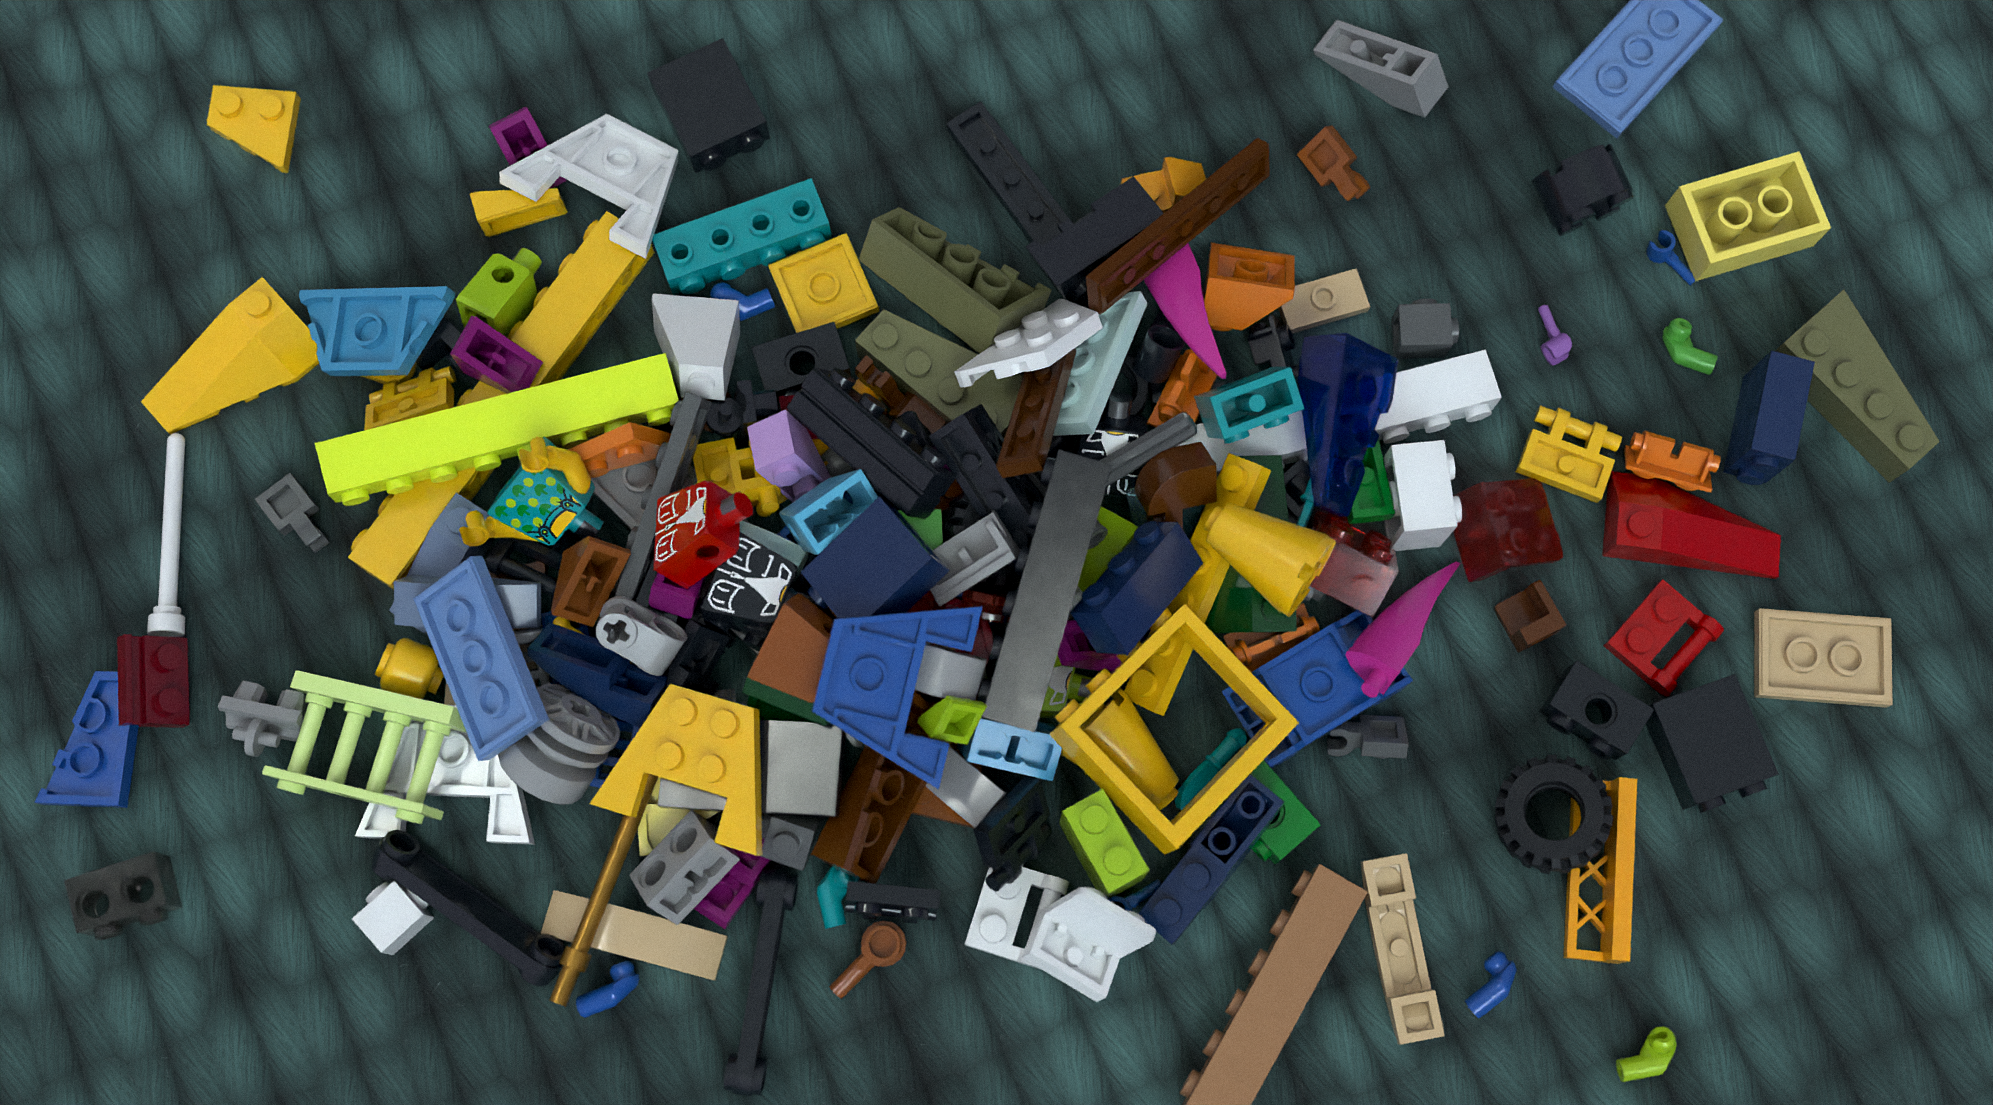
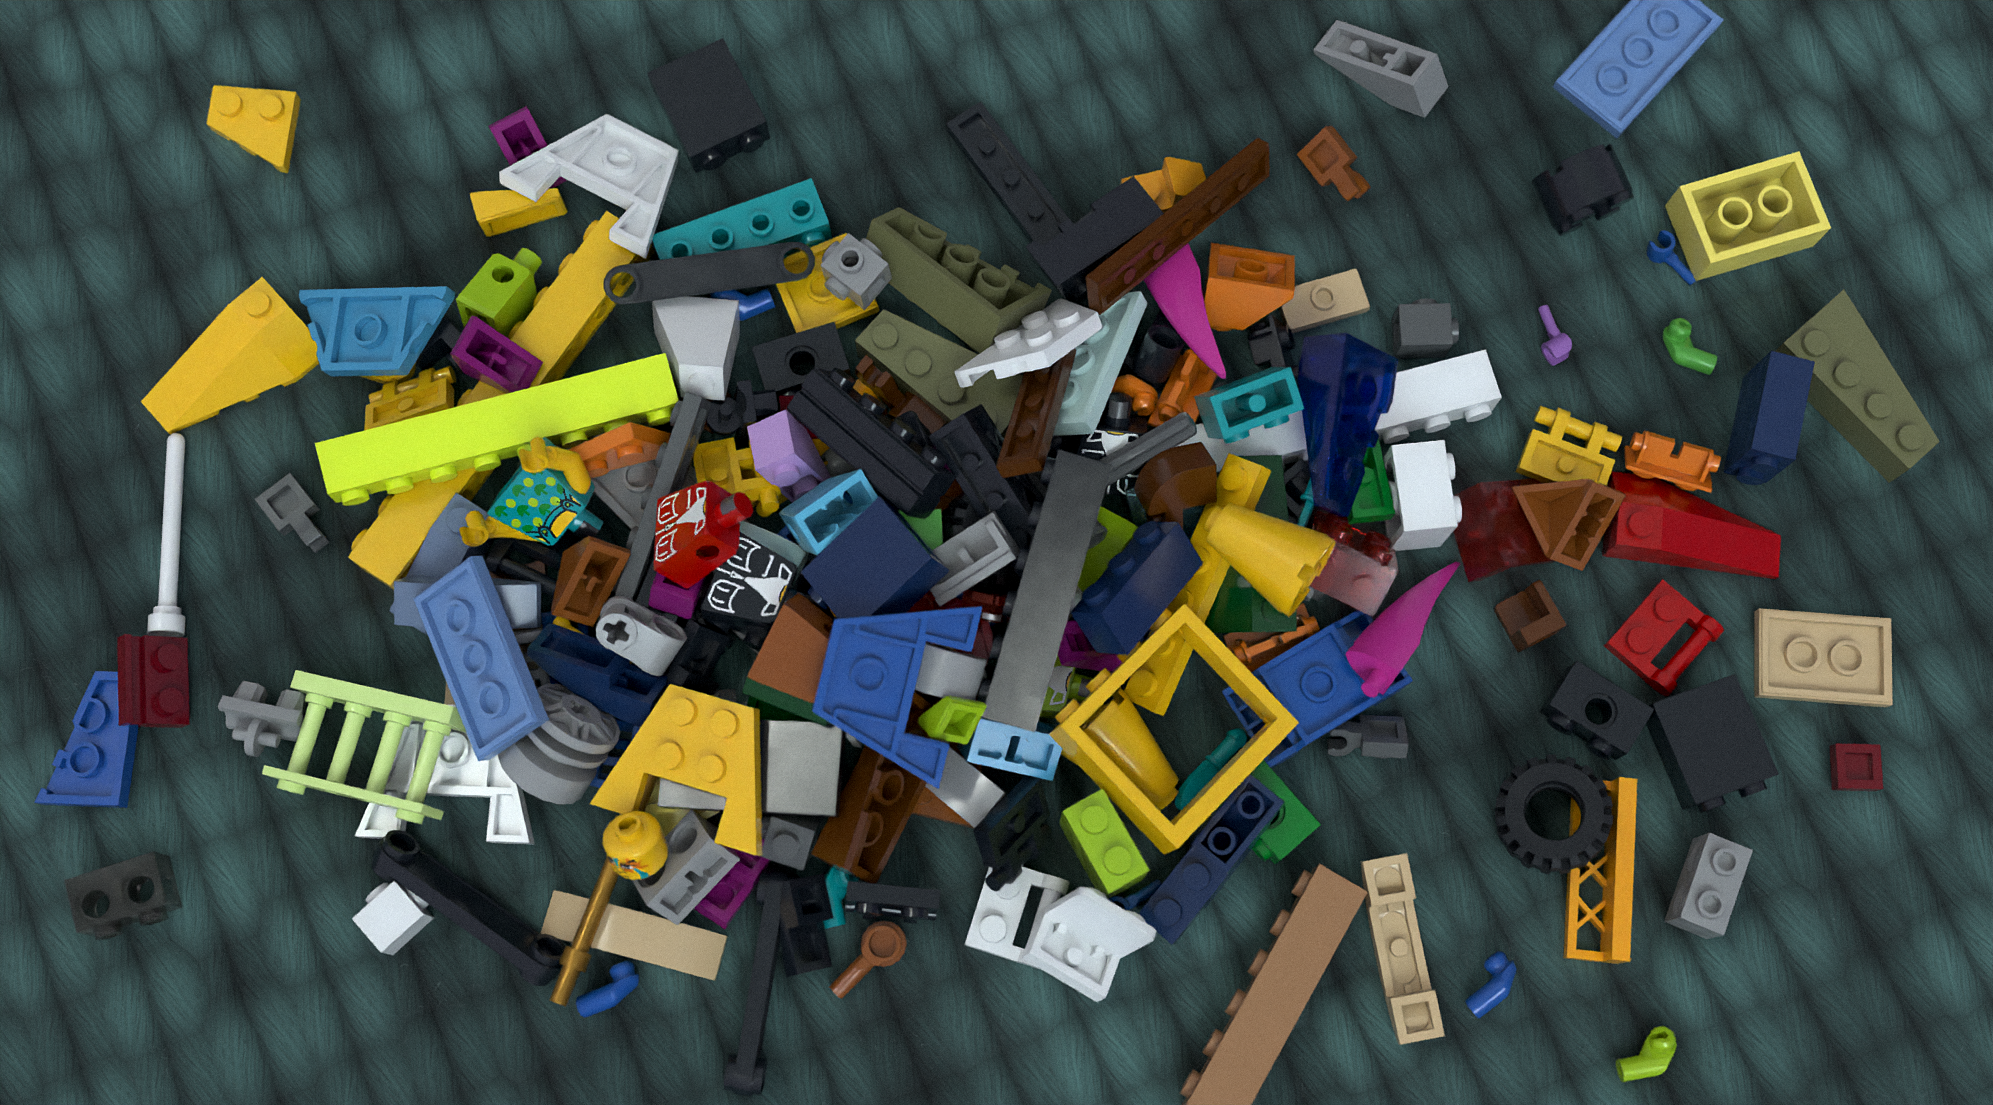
yellow head [375,638,444,699] -> none
none -> yellow head [602,811,668,880]
none -> black piece [603,242,815,305]
none -> black slope [780,874,833,977]
none -> light grey brick [820,233,892,310]
none -> orange arm [1111,374,1159,416]
none -> dark orange slope [1512,478,1626,571]
none -> light grey brick [1664,833,1753,939]
none -> dark red plate [1829,743,1883,791]

